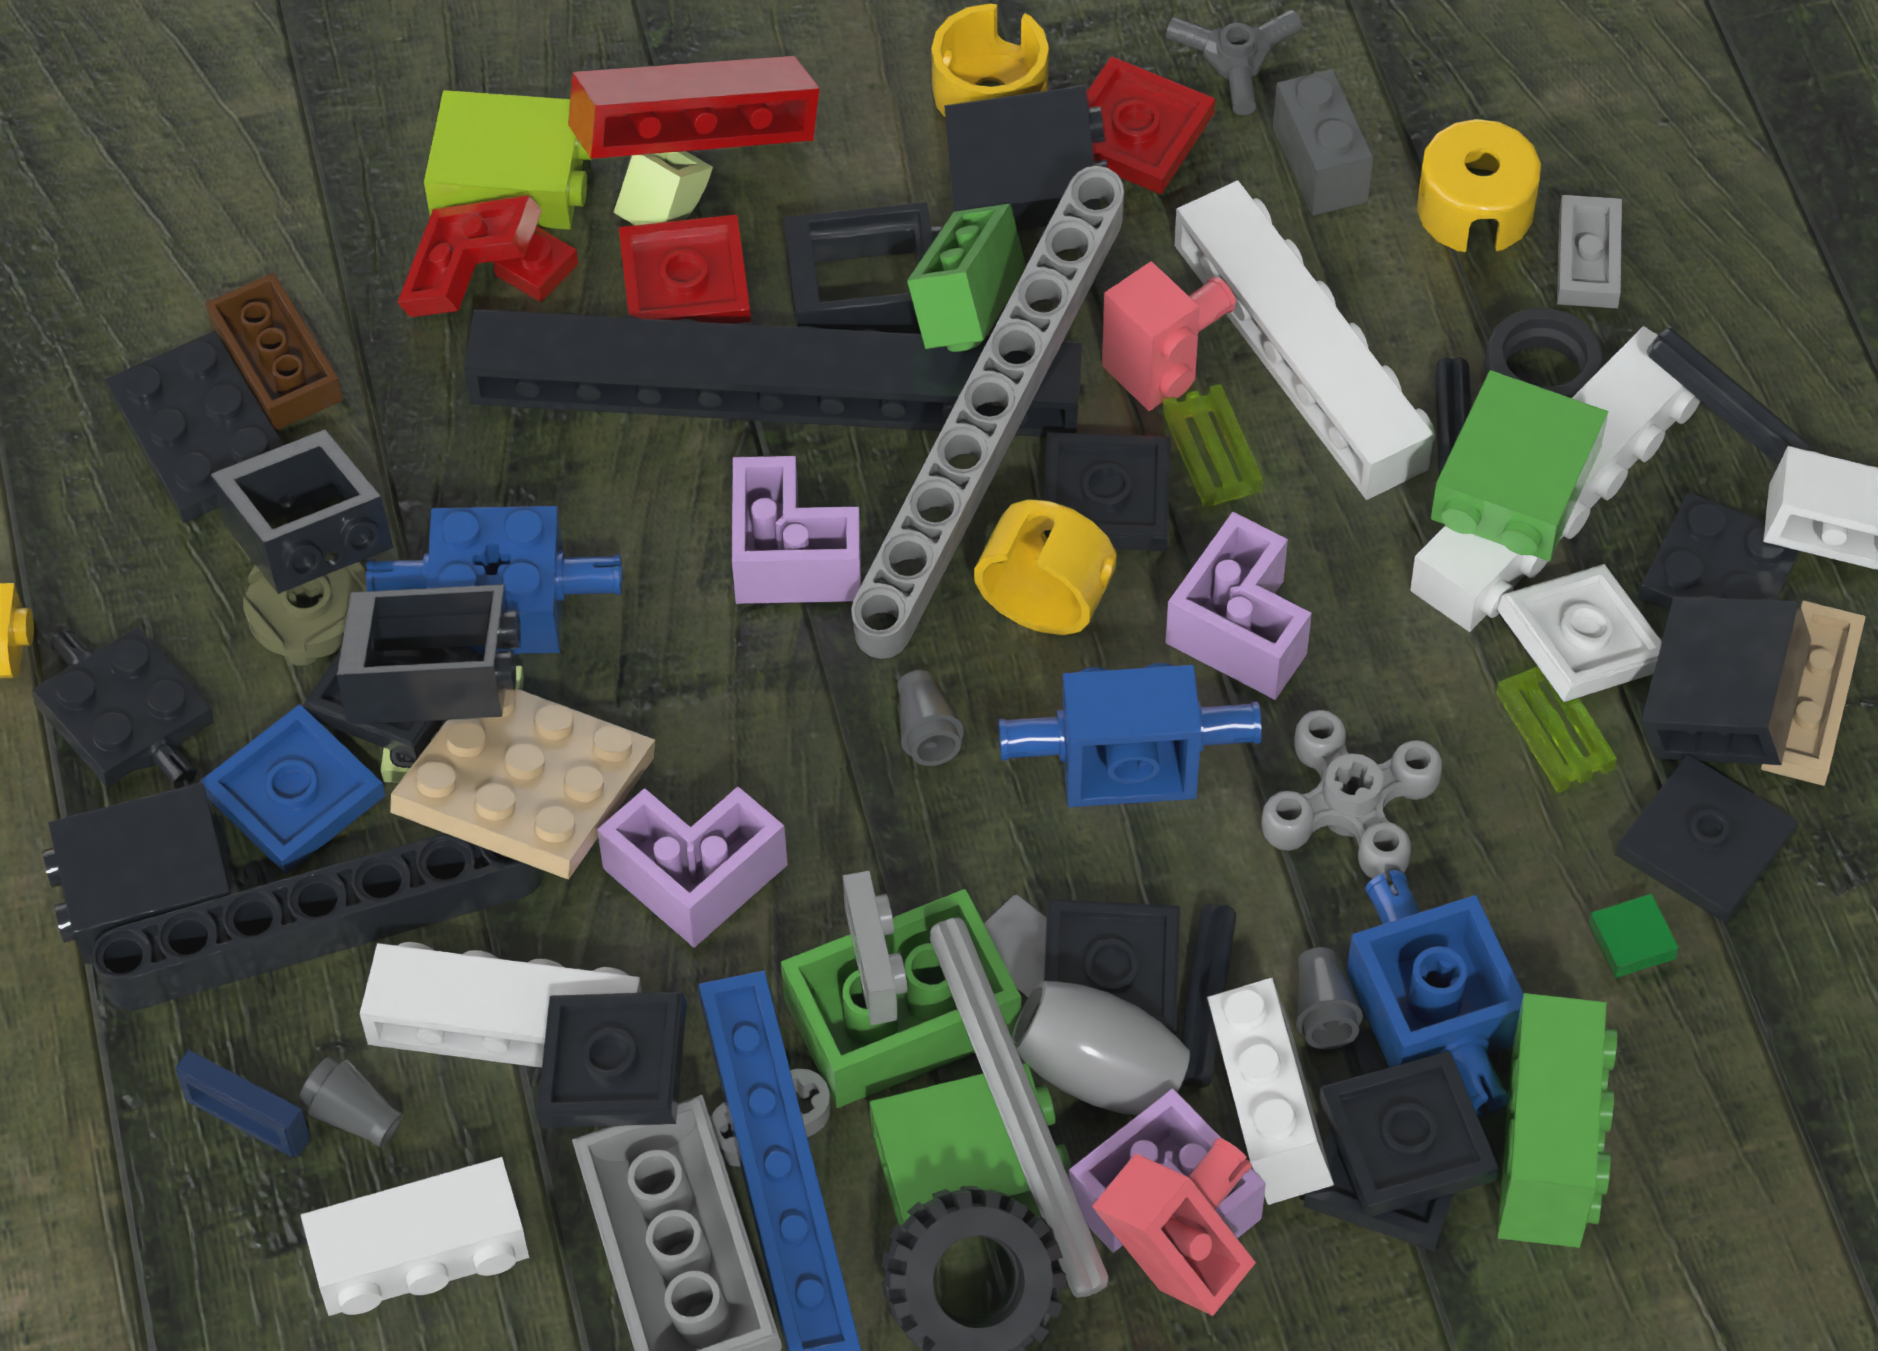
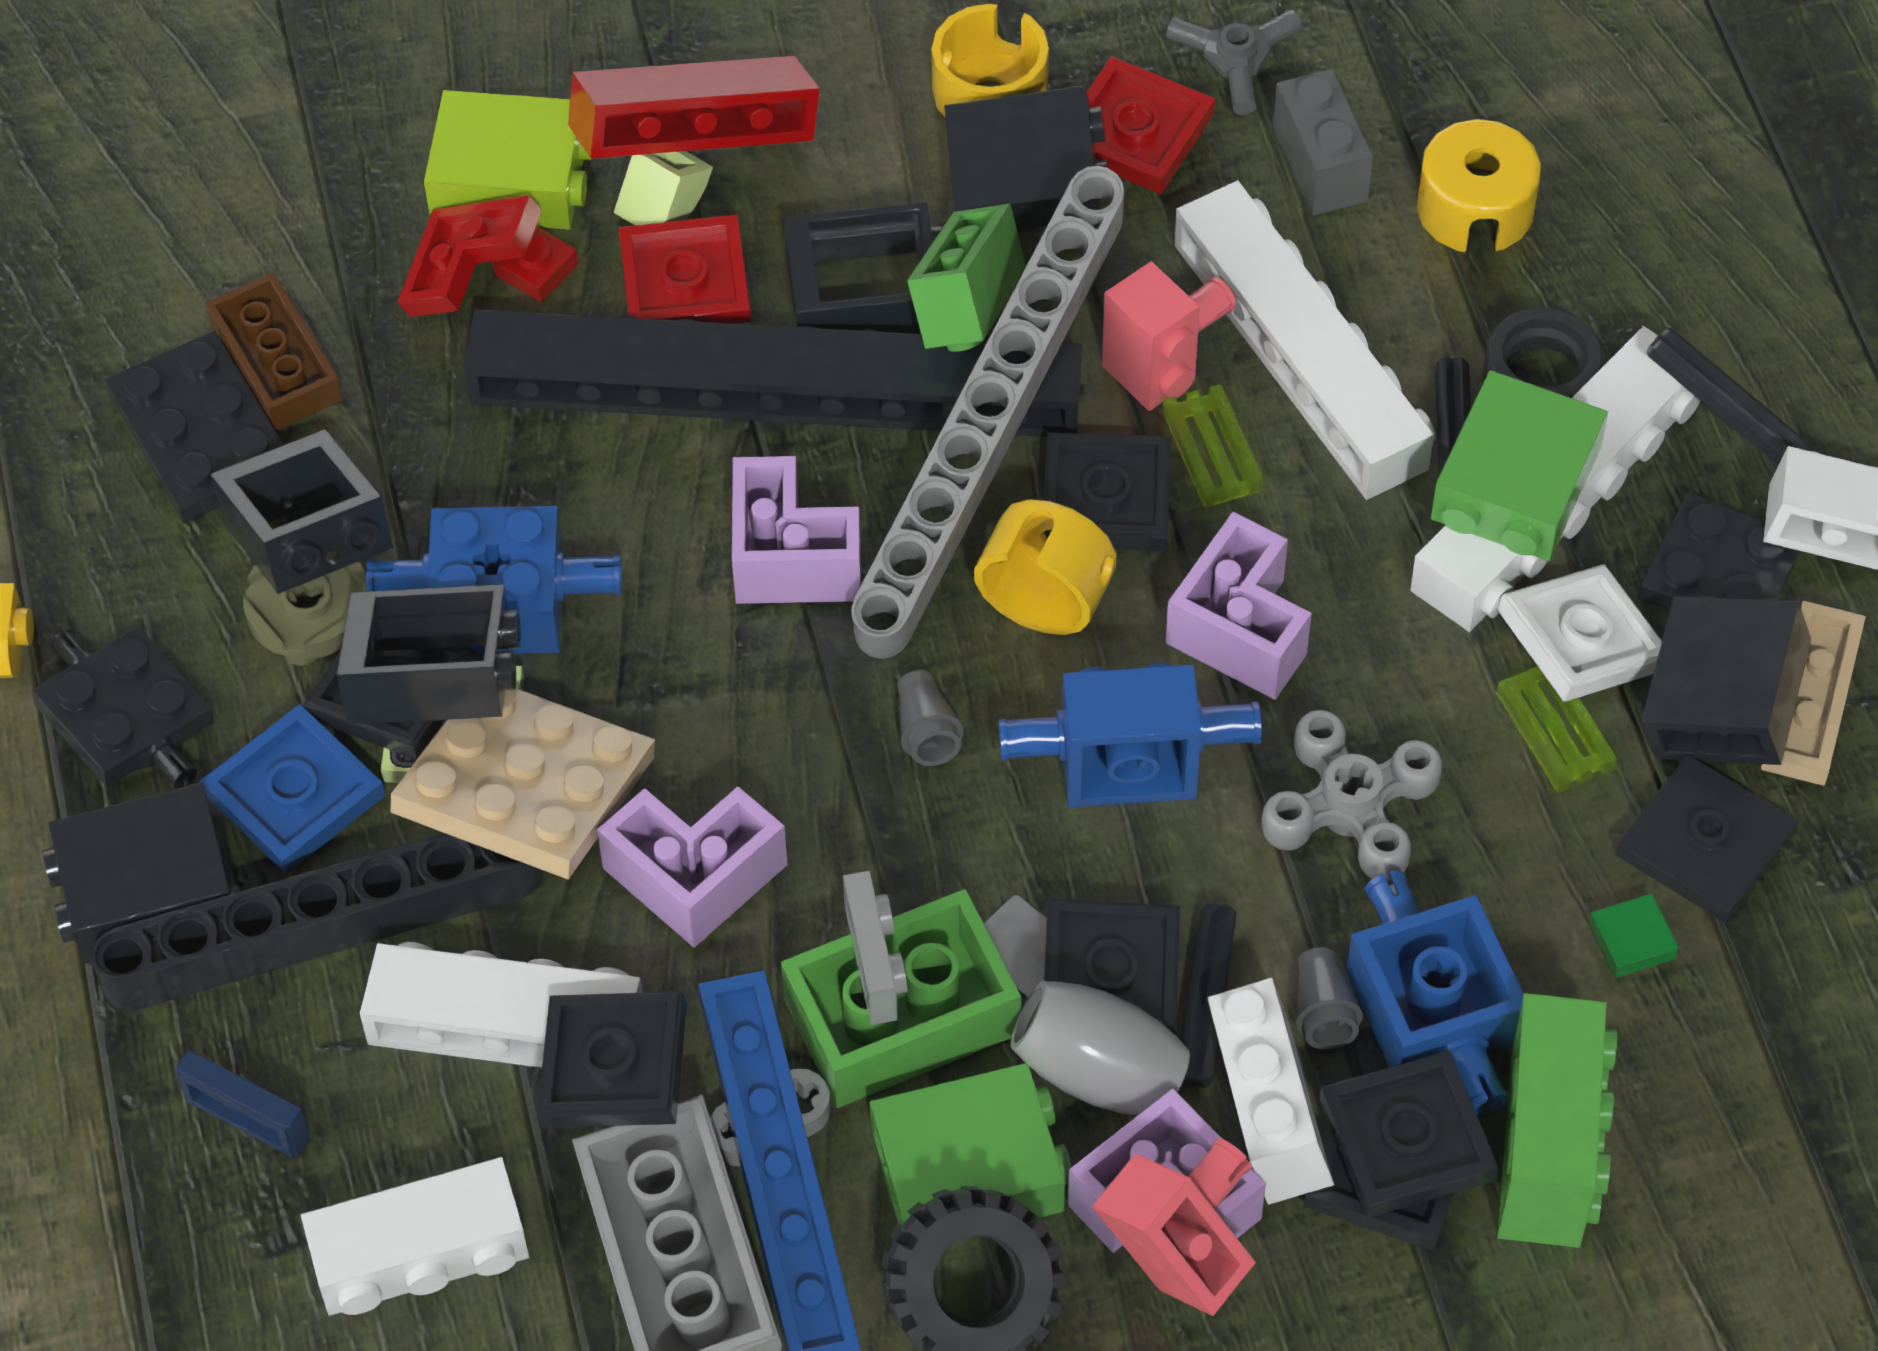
dark grey cone [299,1056,404,1148] -> none
light grey axle [930,917,1108,1298] -> none
light grey plate [1557,195,1622,308] -> none

